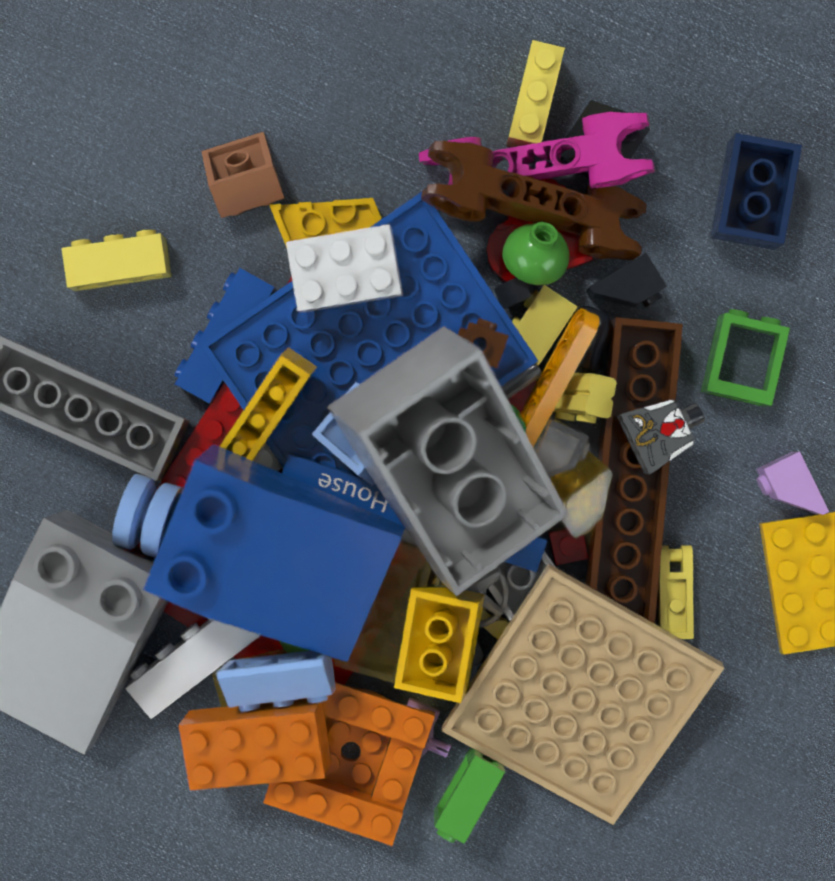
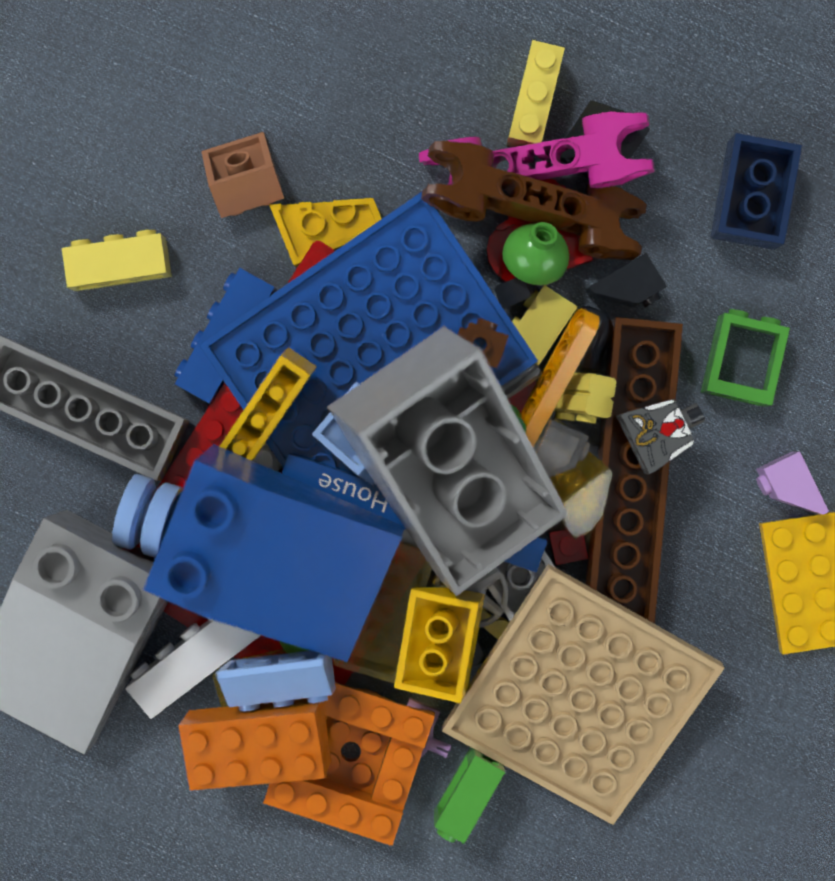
white brick [286,224,403,313] -> none
light yellow plate [658,545,694,639] -> none

